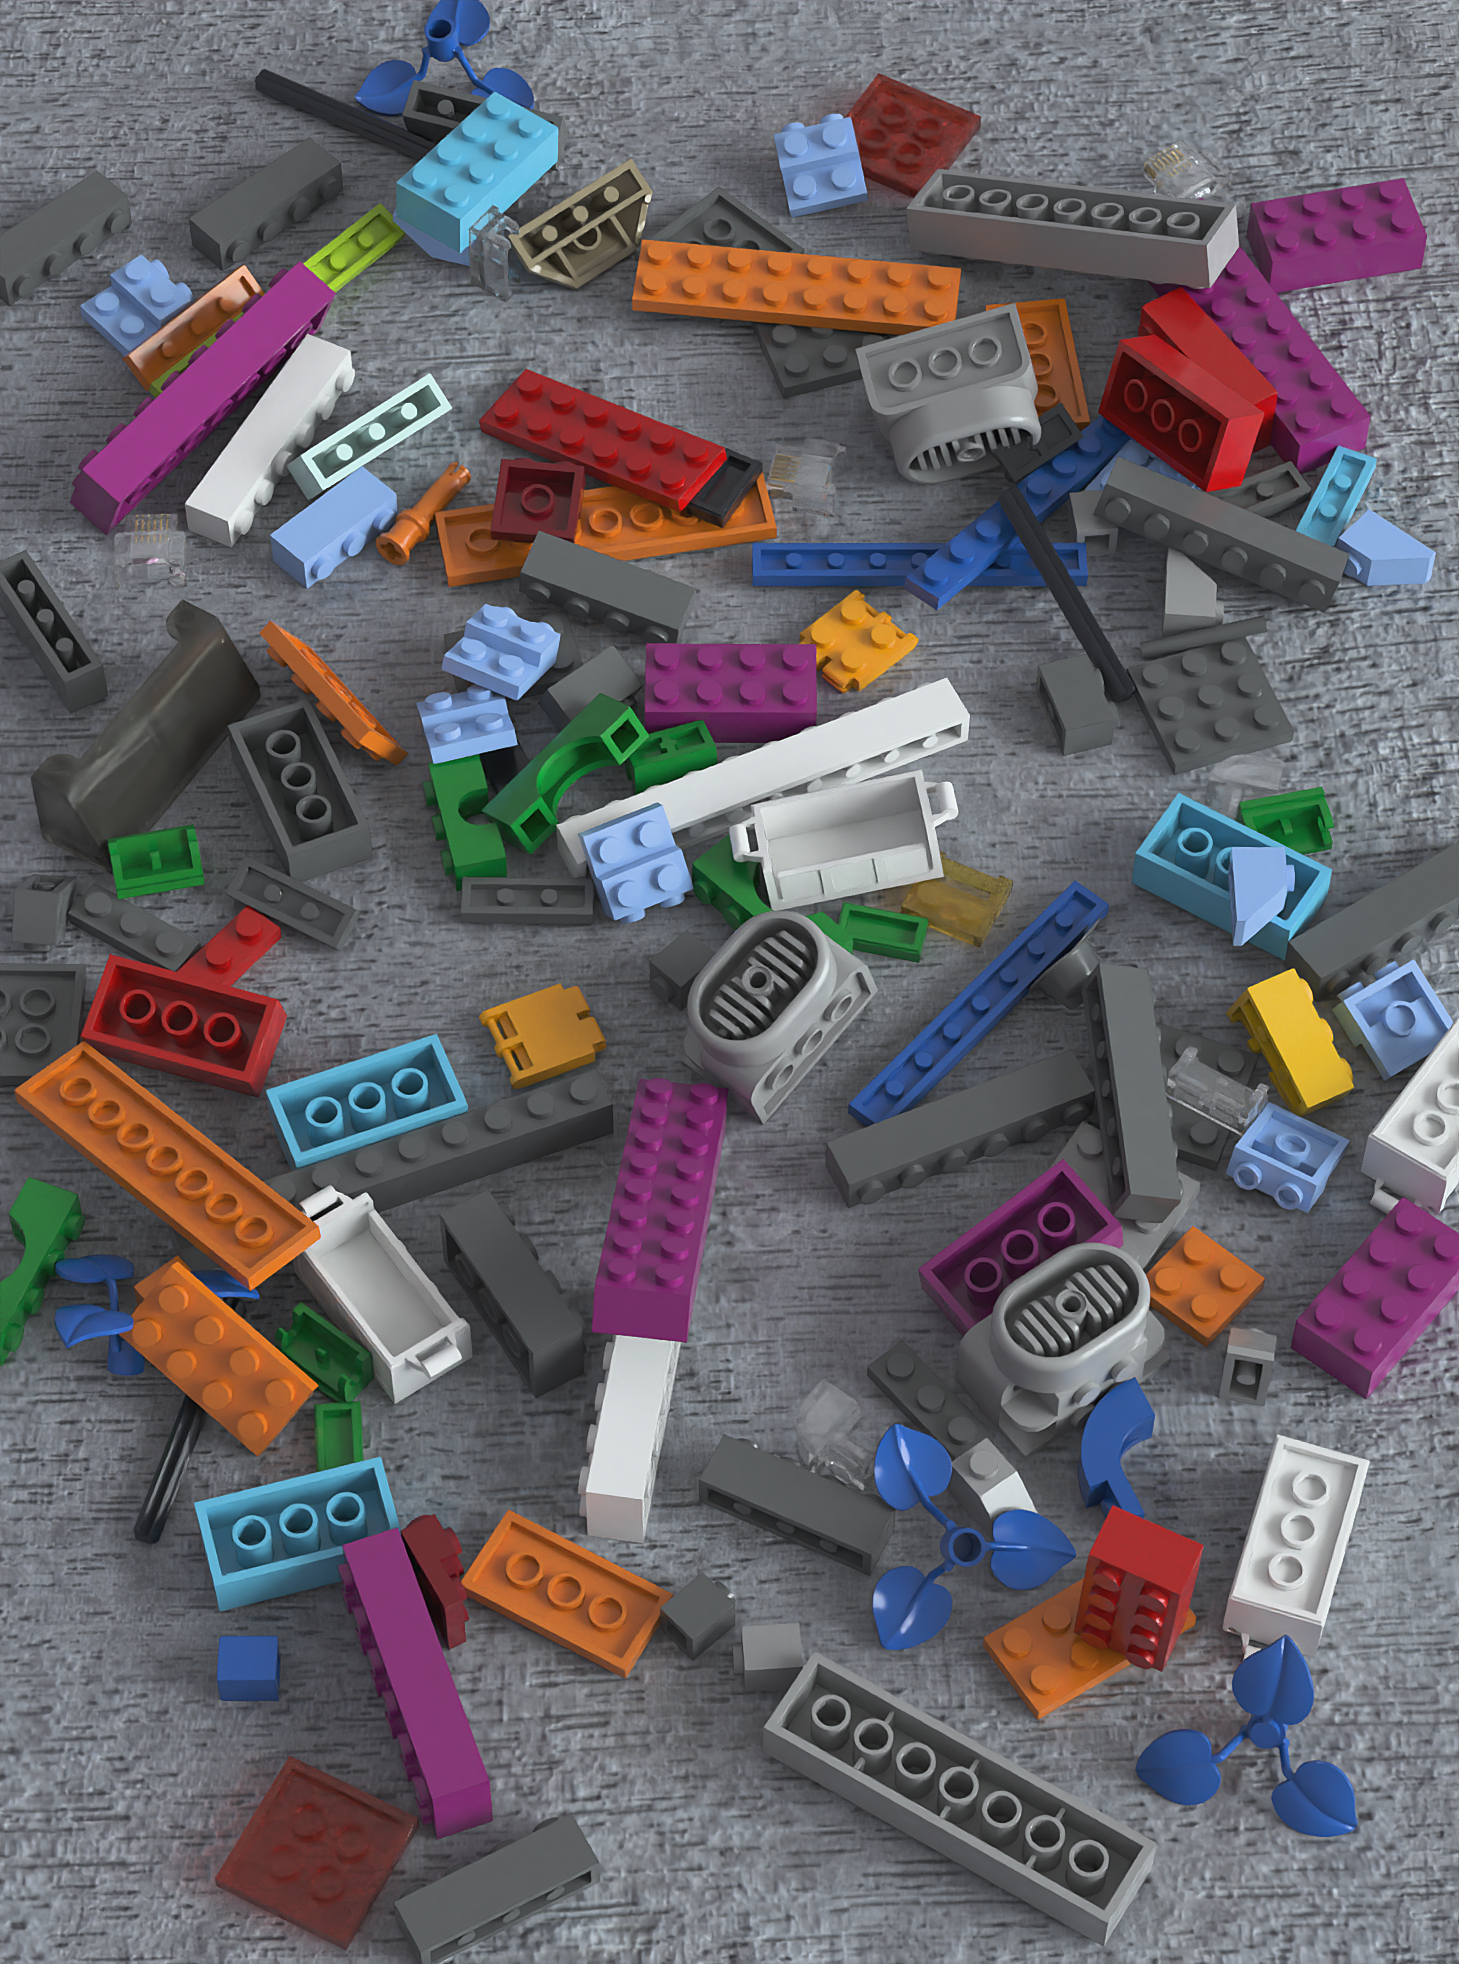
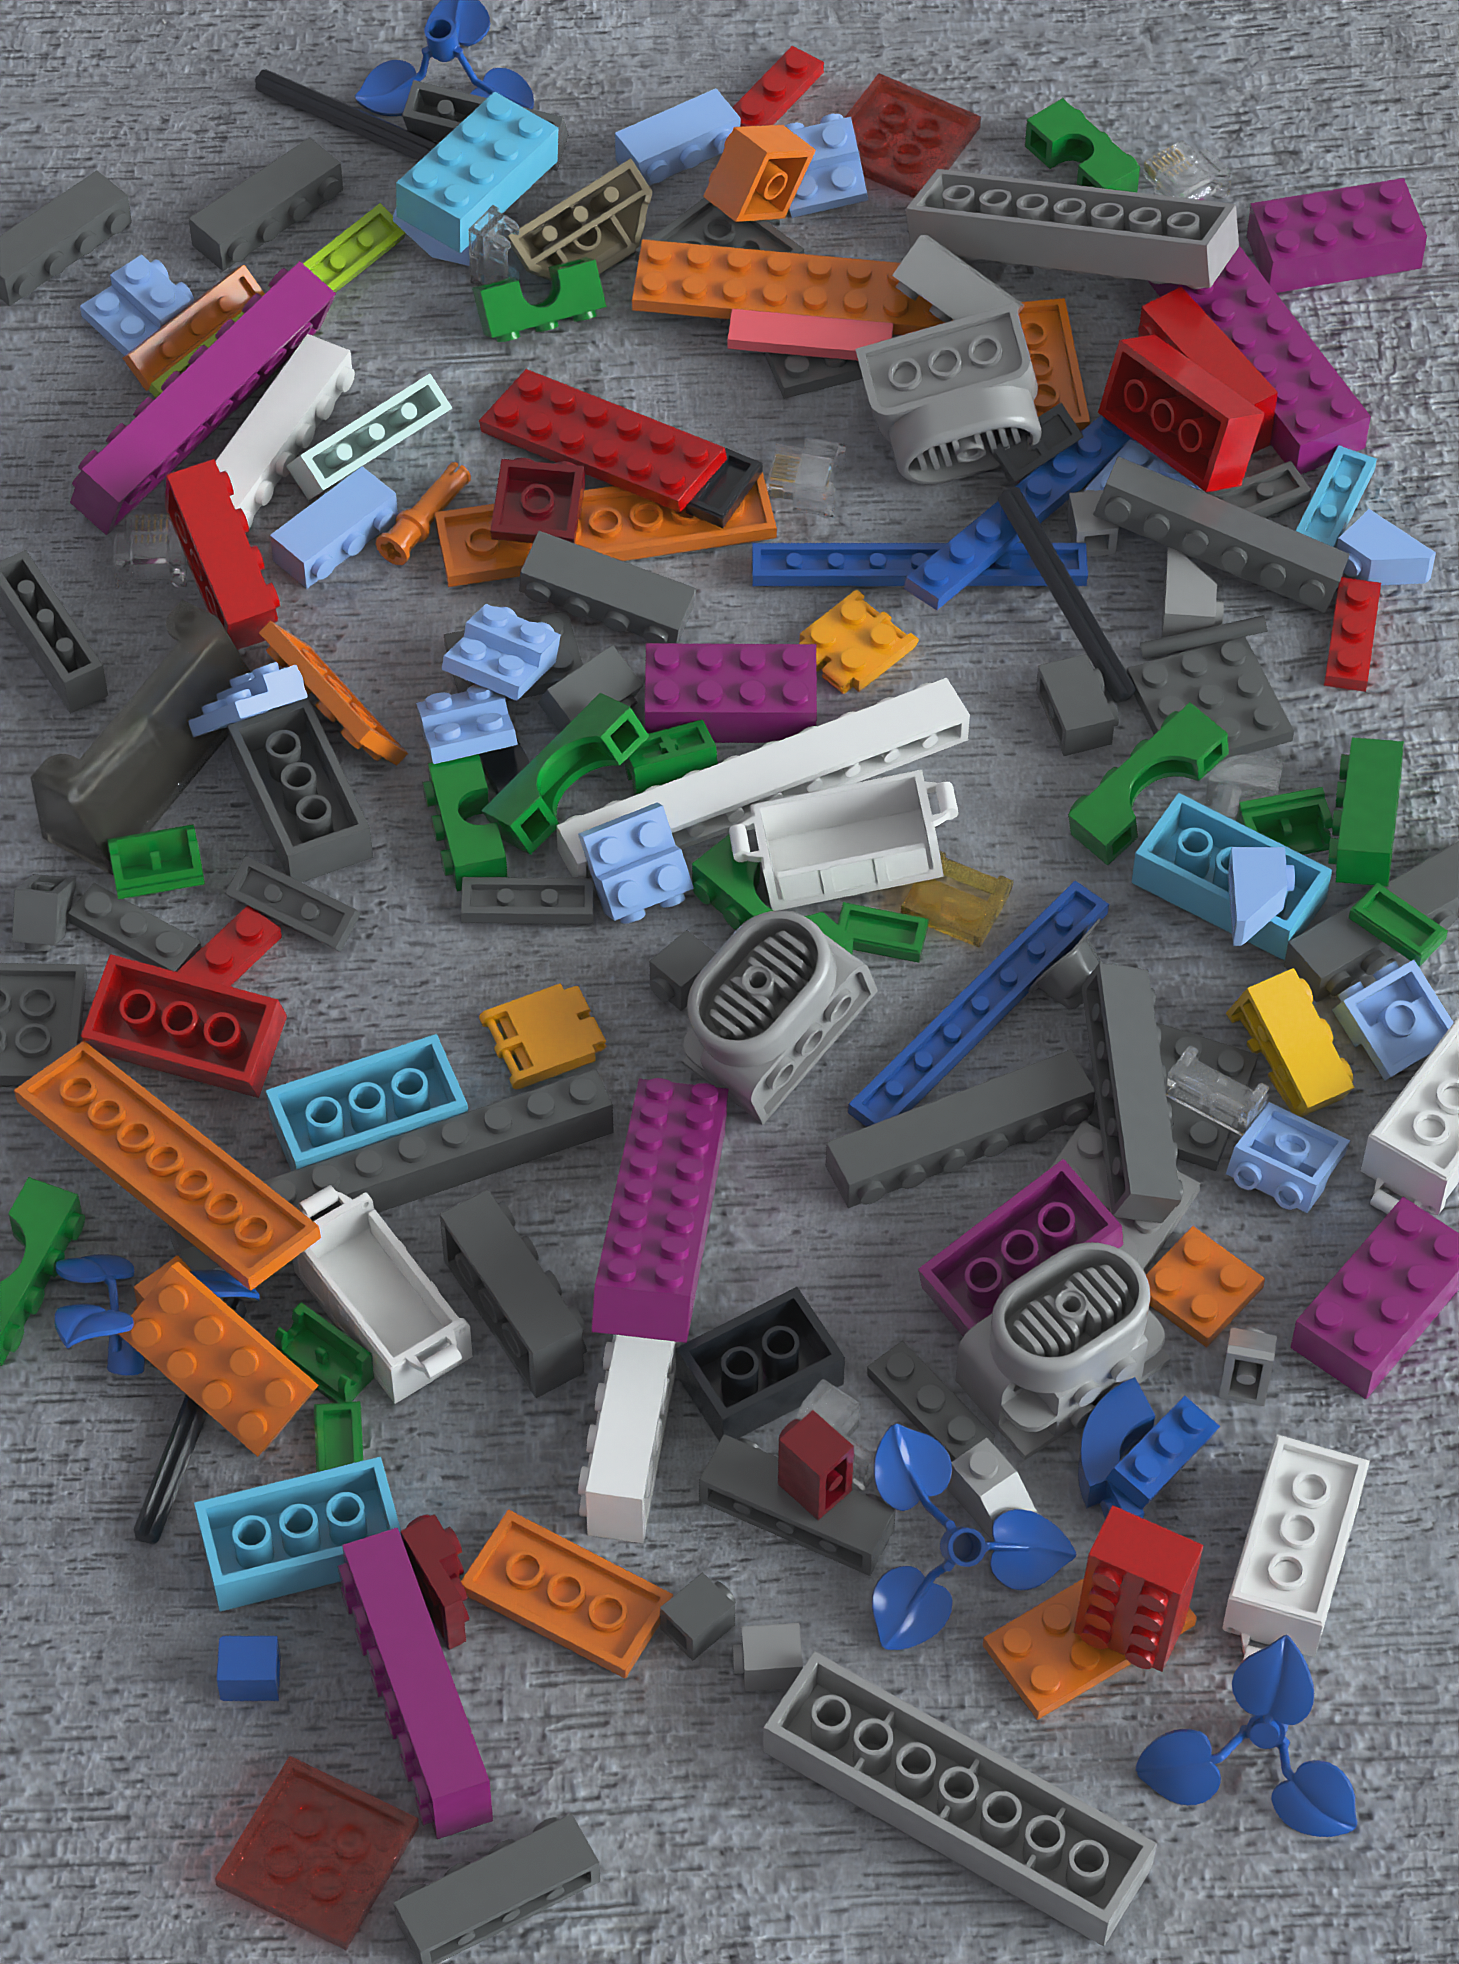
none -> red brick [165,459,280,654]
none -> light blue plate [188,662,307,737]
none -> green arch [472,257,607,342]
none -> light blue brick [615,88,741,186]
none -> black brick [676,1287,845,1442]
none -> orange brick [703,125,816,222]
none -> coral tile [727,309,893,361]
none -> red plate [732,46,824,127]
none -> dark red brick [778,1410,854,1521]
none -> light grey slope [892,235,1025,323]
none -> green arch [1025,98,1140,192]
none -> green arch [1068,702,1229,866]
none -> blue plate [1106,1396,1220,1510]
none -> red plate [1324,577,1381,692]
none -> green brick [1328,737,1404,887]
none -> green tile [1349,882,1448,967]

